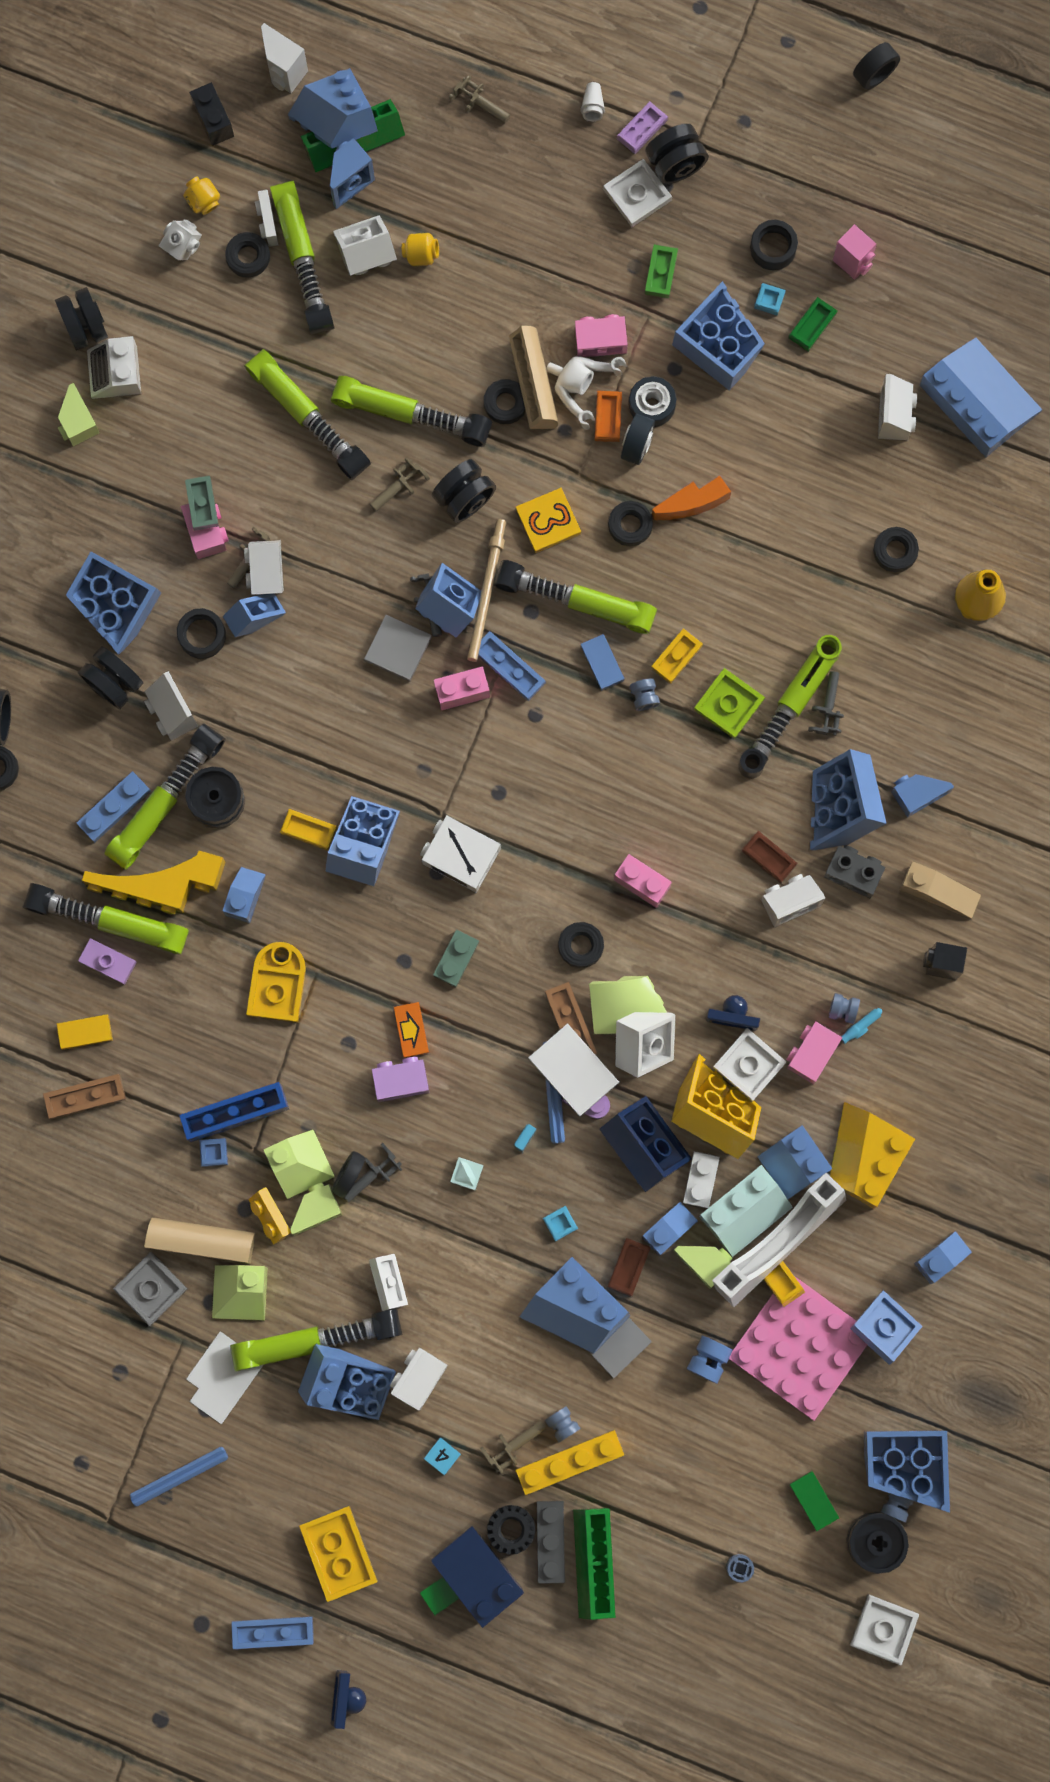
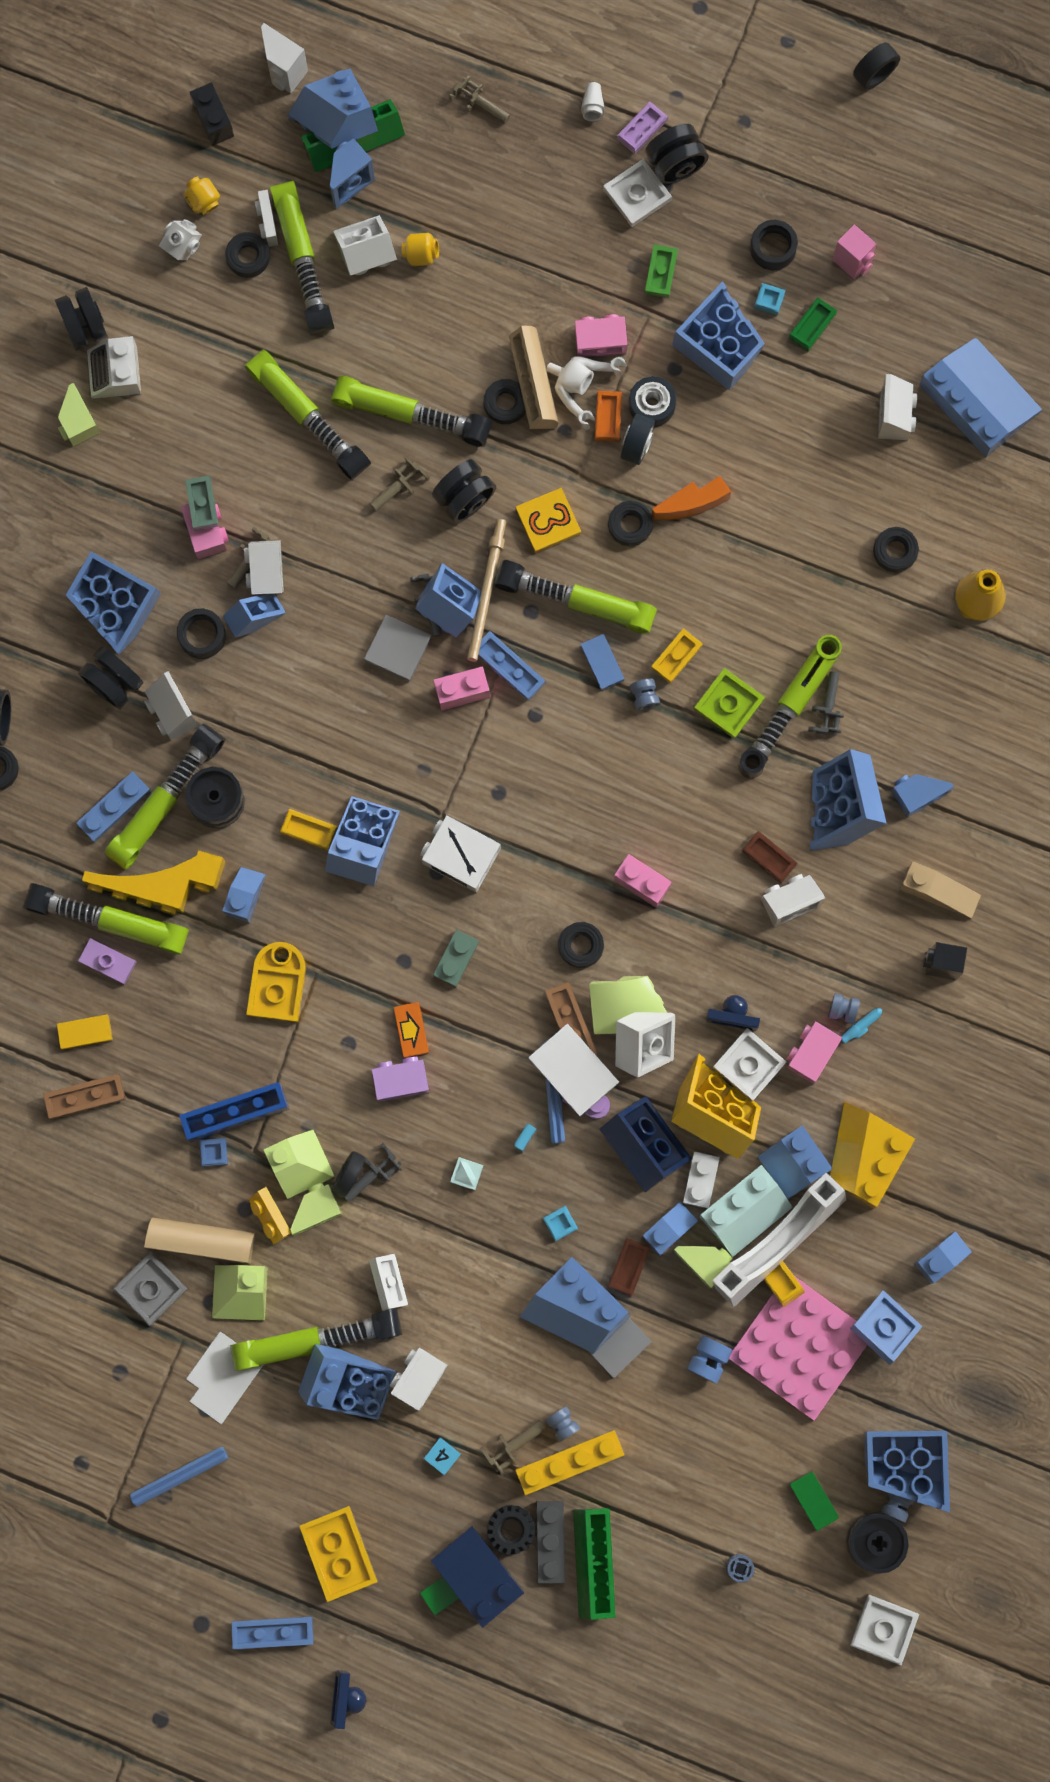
dark grey brick [824,845,886,899] -> none

